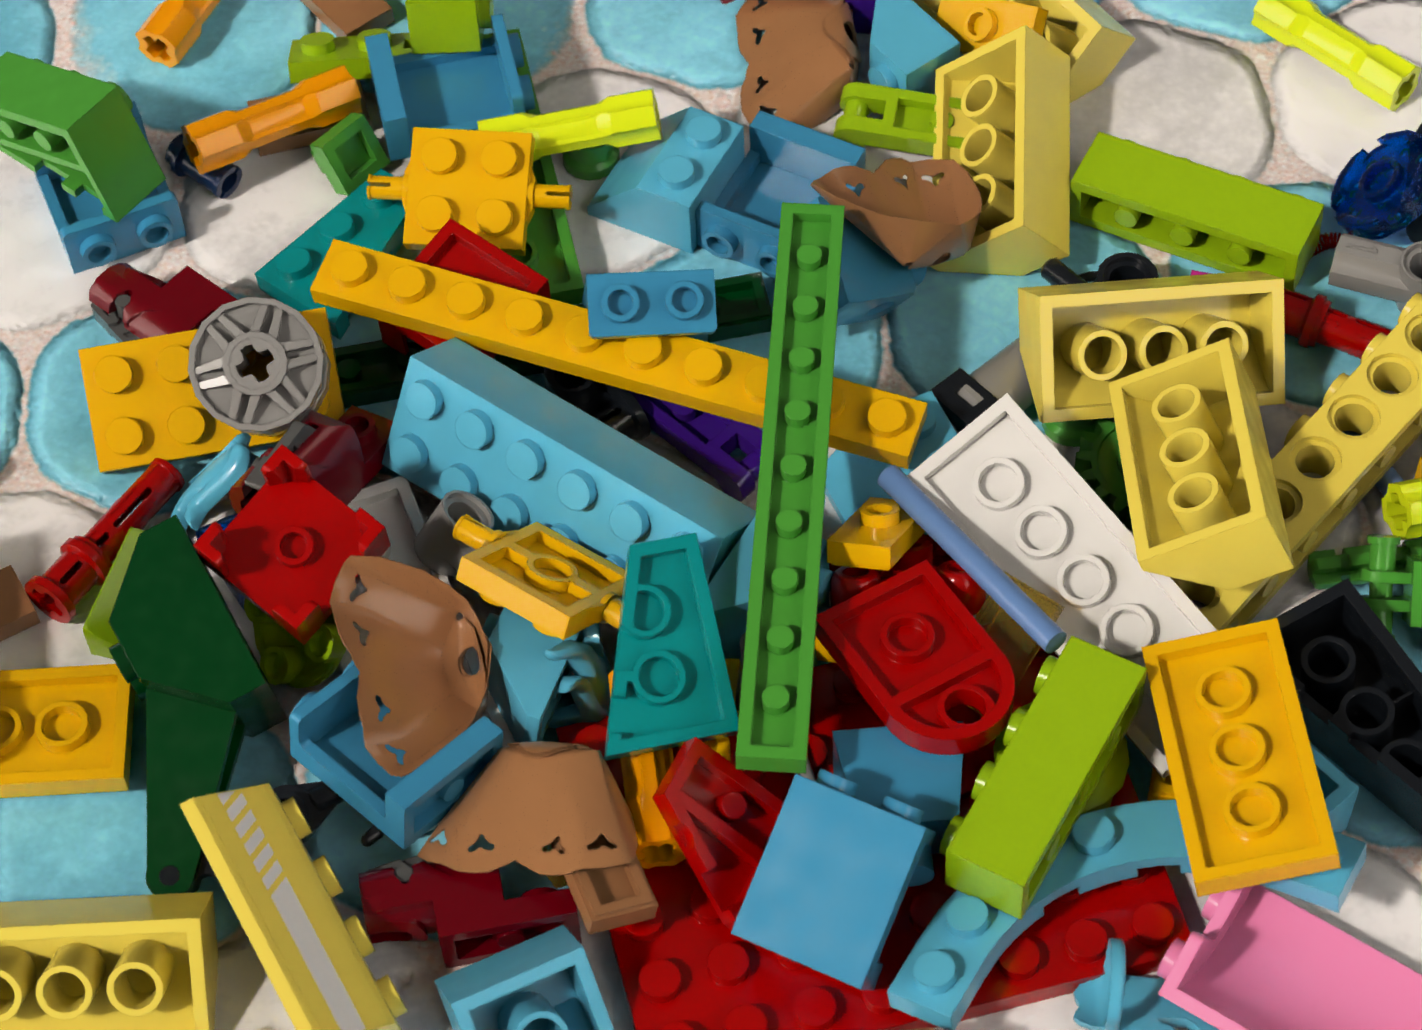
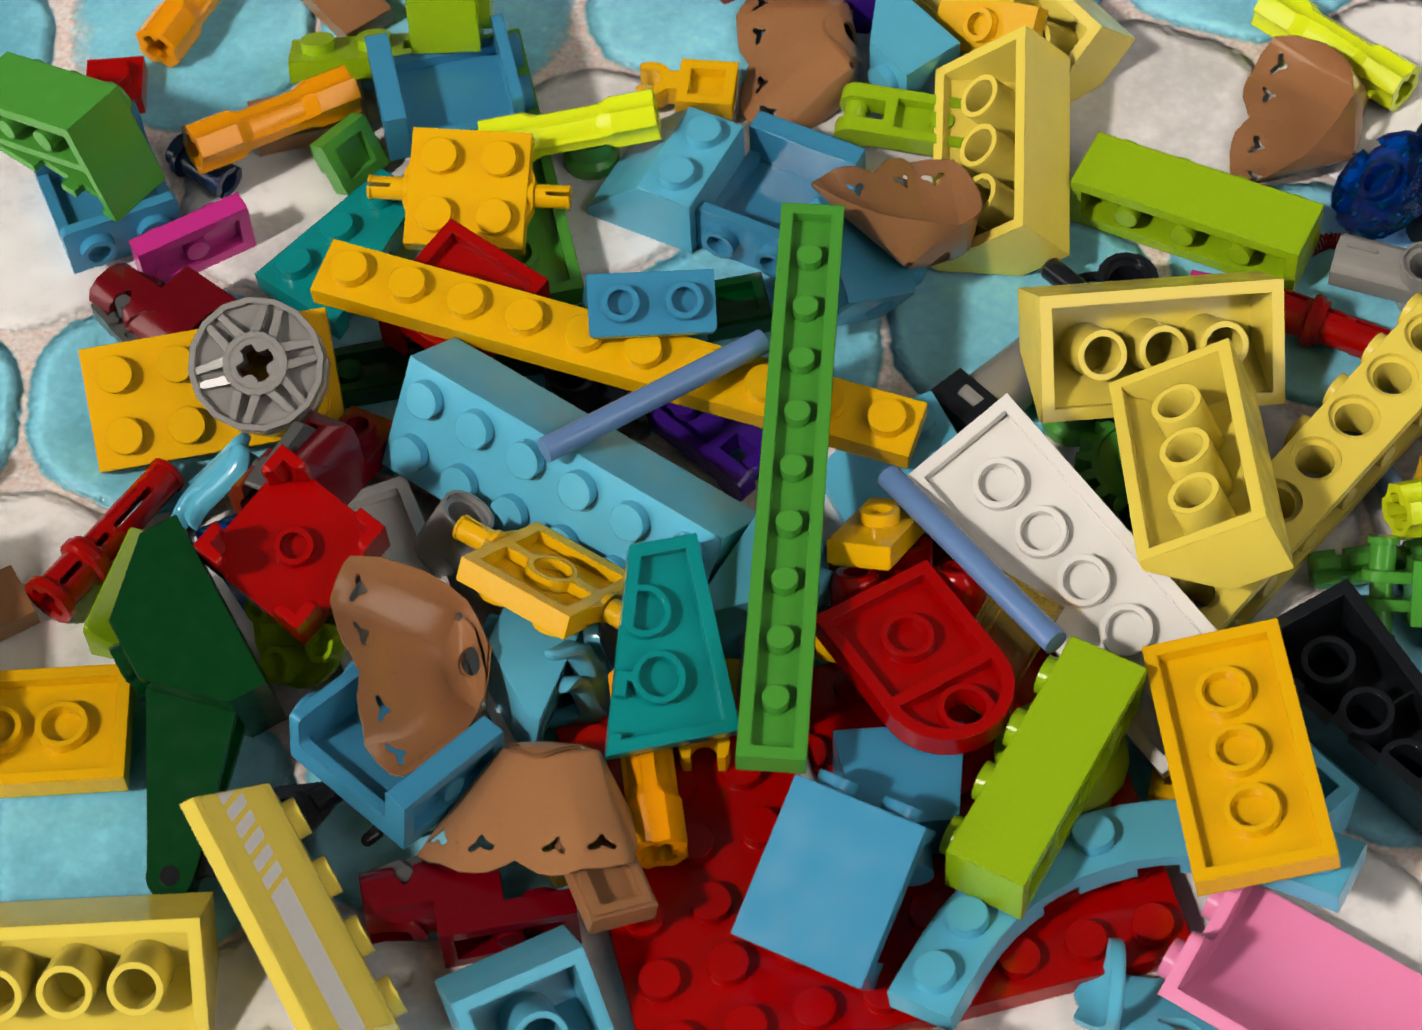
red wing [652,737,784,930] -> none
none -> red plate [86,56,148,114]
none -> dark pink plate [129,192,257,283]
none -> medium blue bar [537,329,770,463]
none -> yellow plate [636,58,739,120]
none -> medium nougat piece [1230,35,1368,183]

